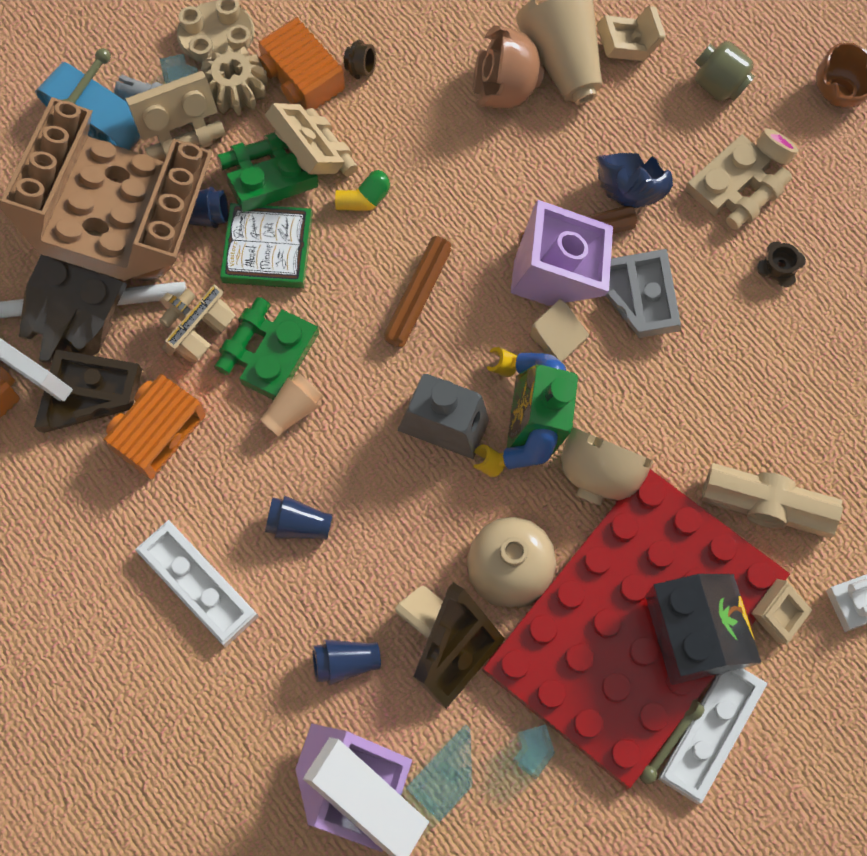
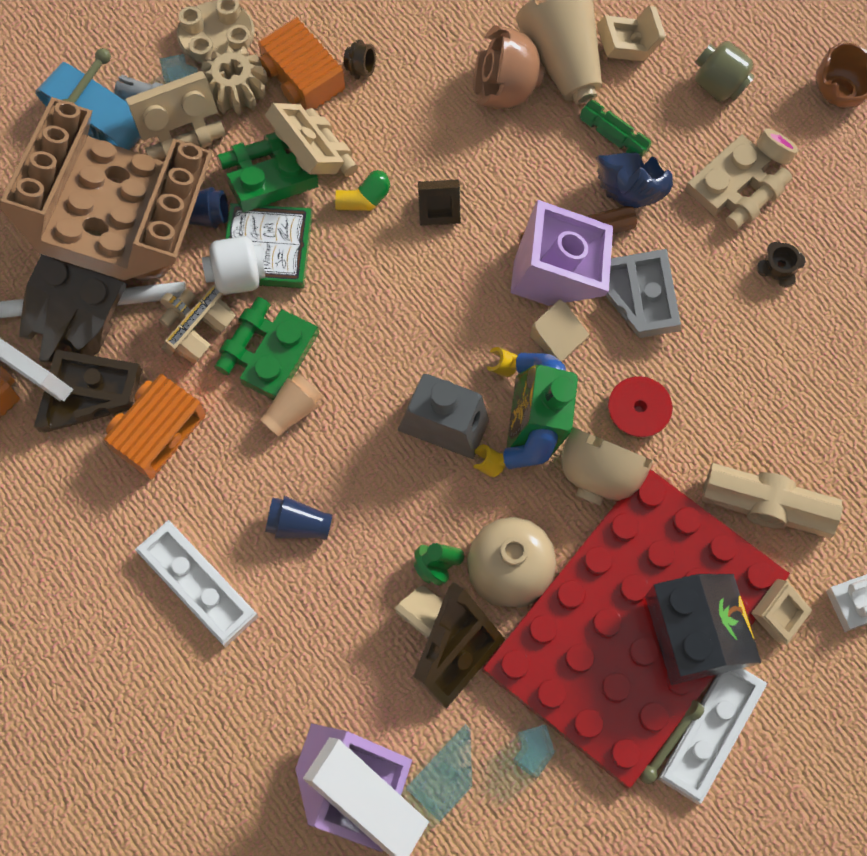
dark blue cone [312,639,381,685] -> none
dark orange axle [384,236,451,348] -> none
none -> white head [202,236,266,295]
none -> green plate [414,543,465,586]
none -> dark brown tile [418,179,461,226]
none -> green axle [580,100,651,159]
none -> red piece [608,376,673,437]

